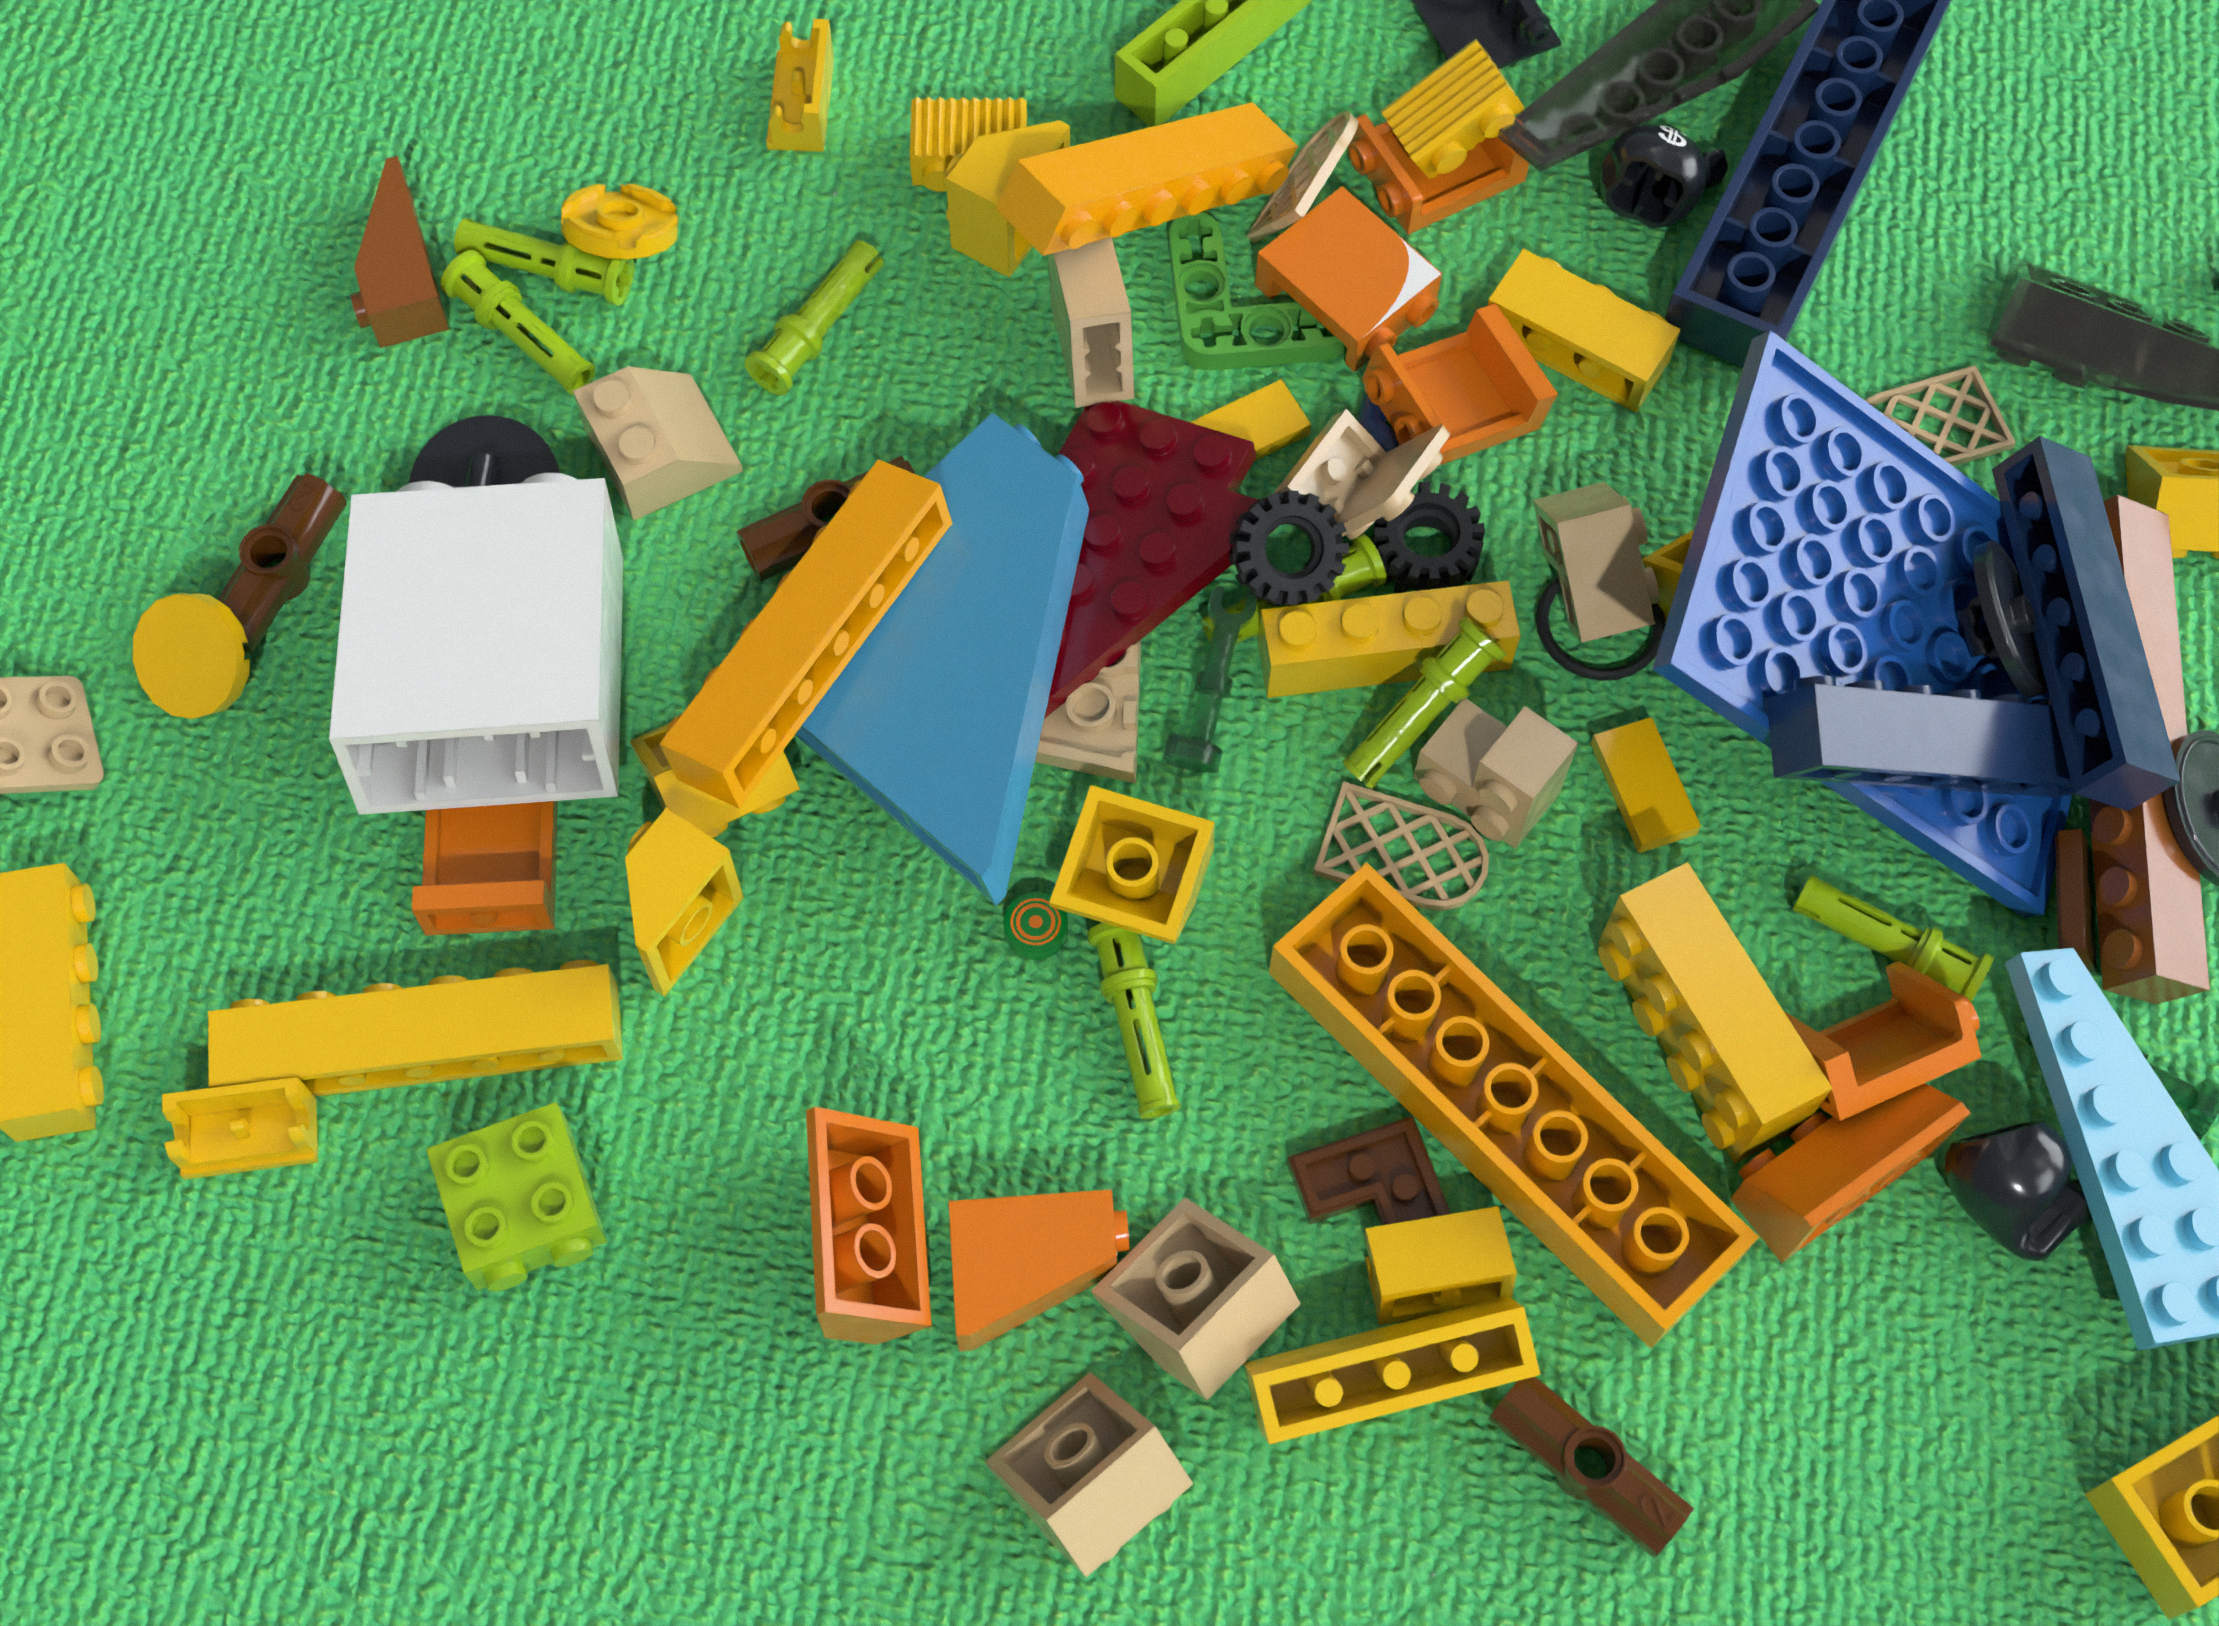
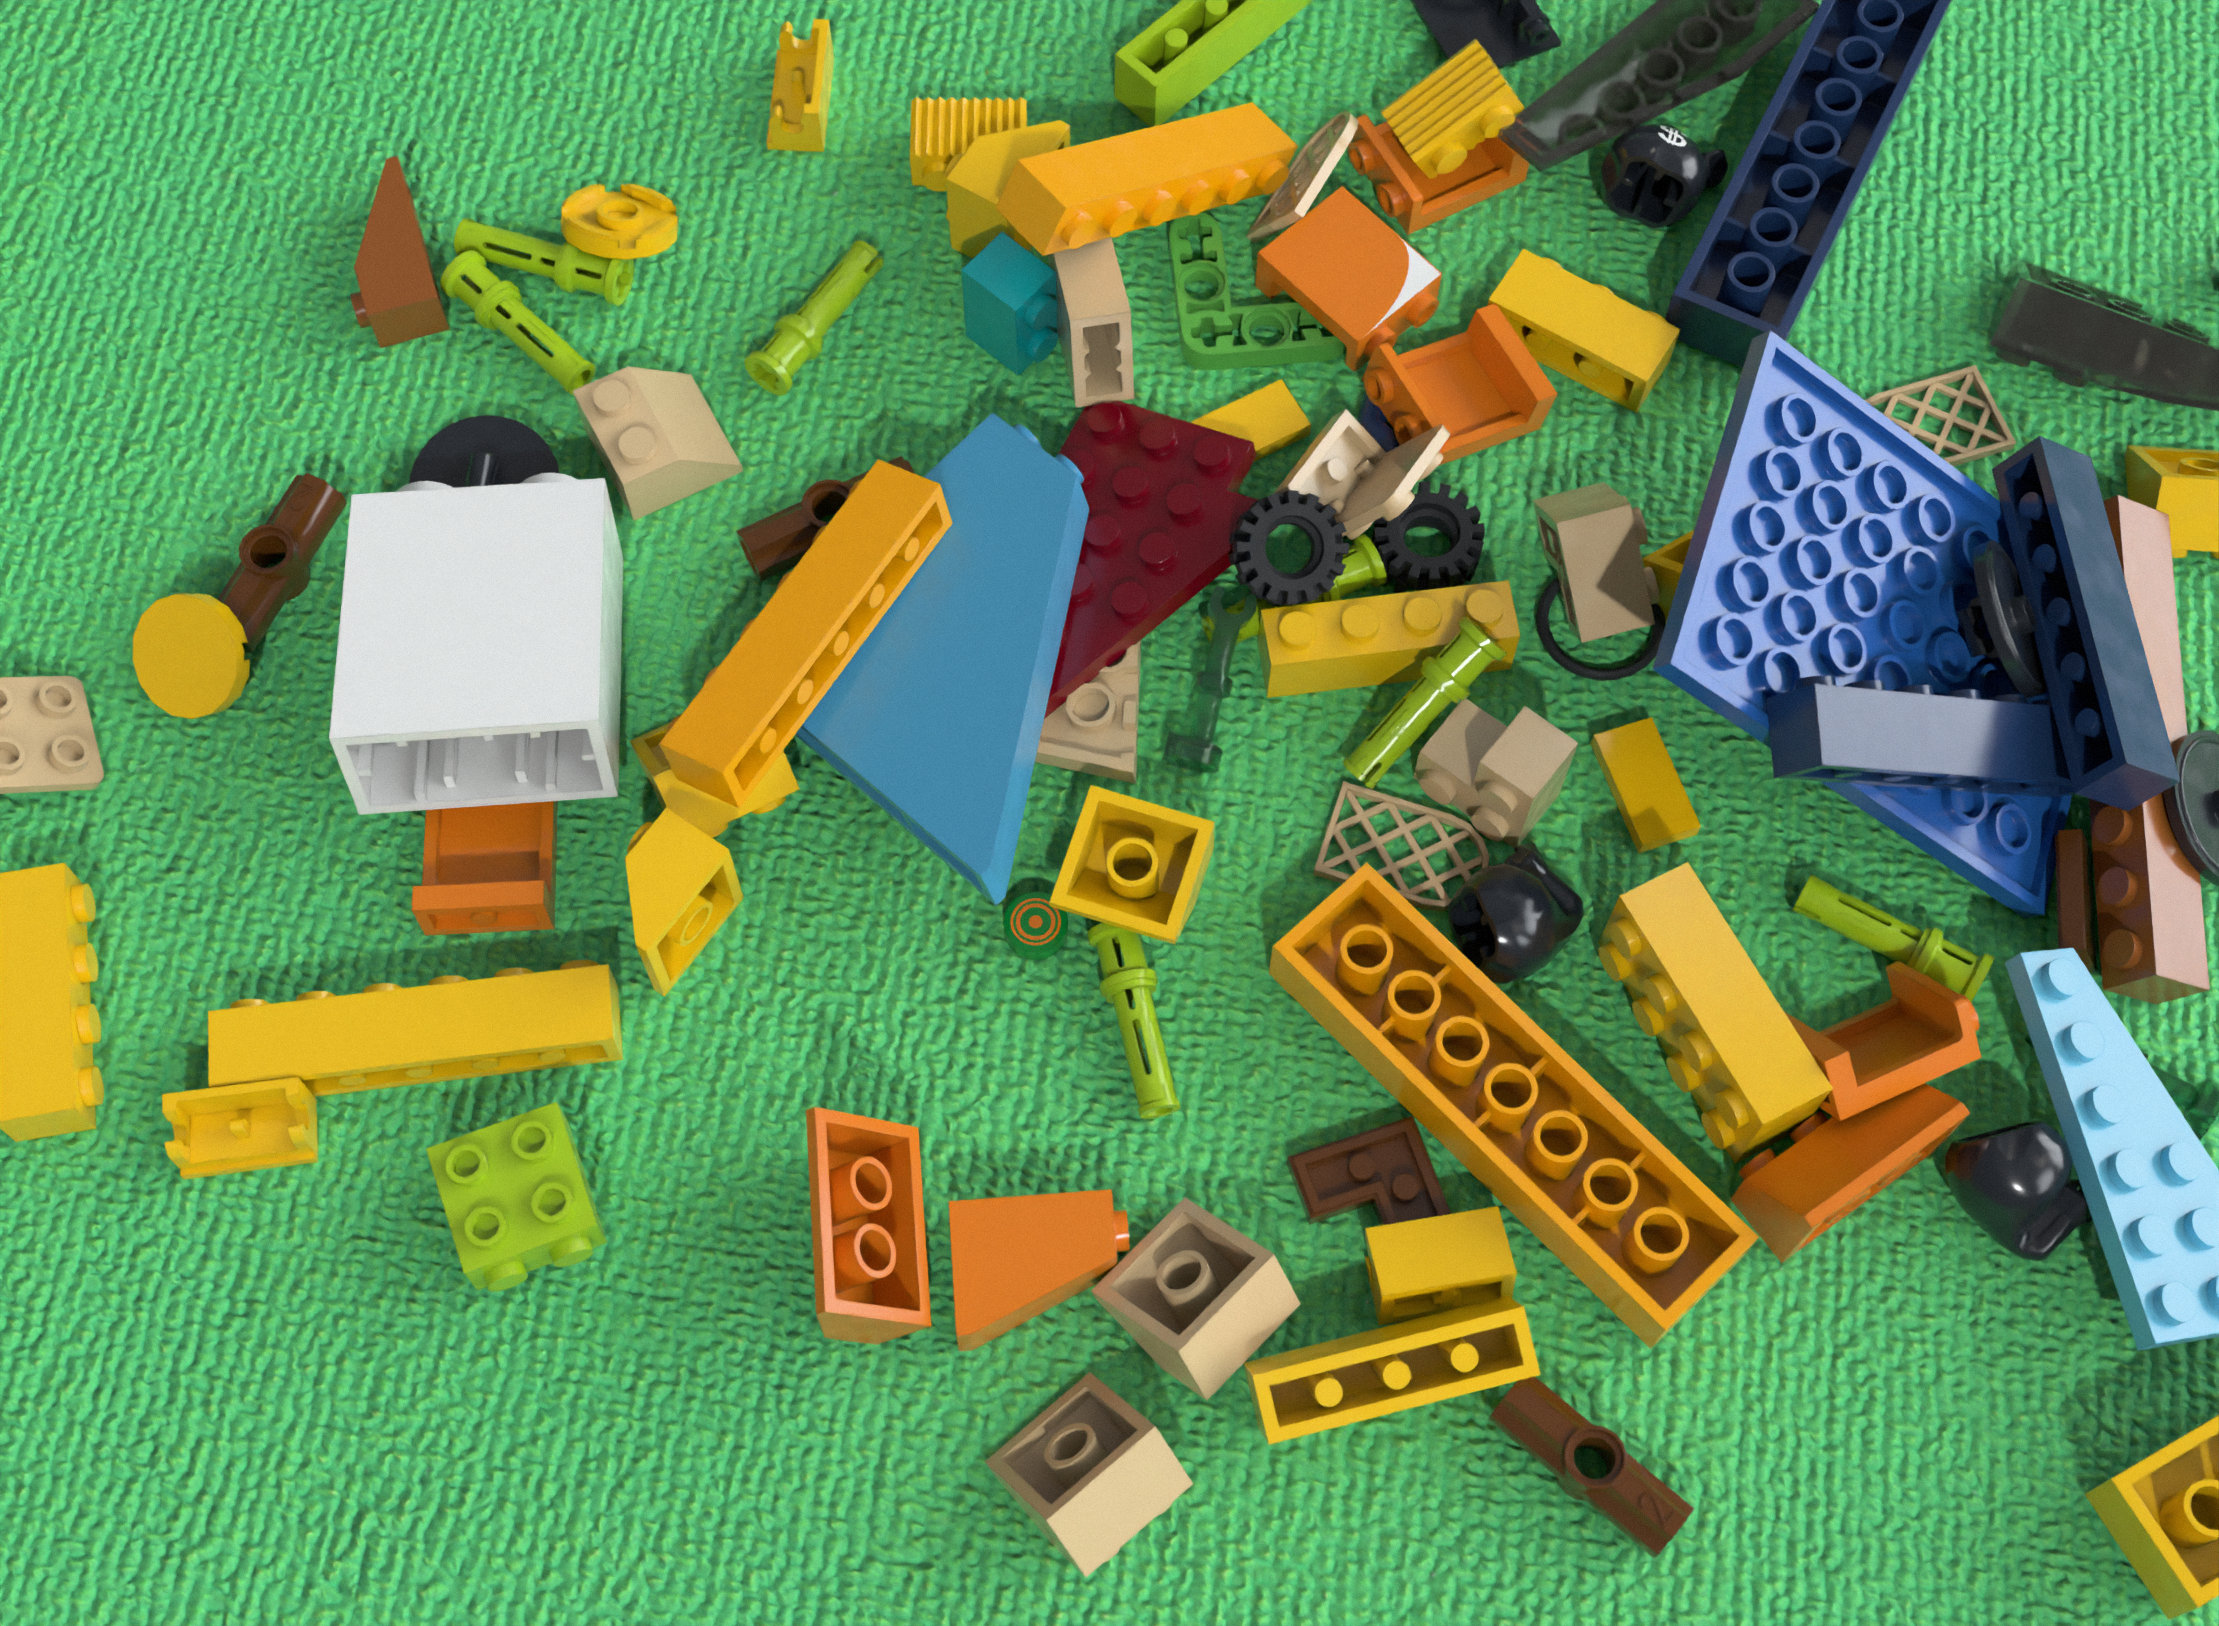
none -> teal brick [961,232,1058,376]
none -> black piece [1448,843,1584,984]

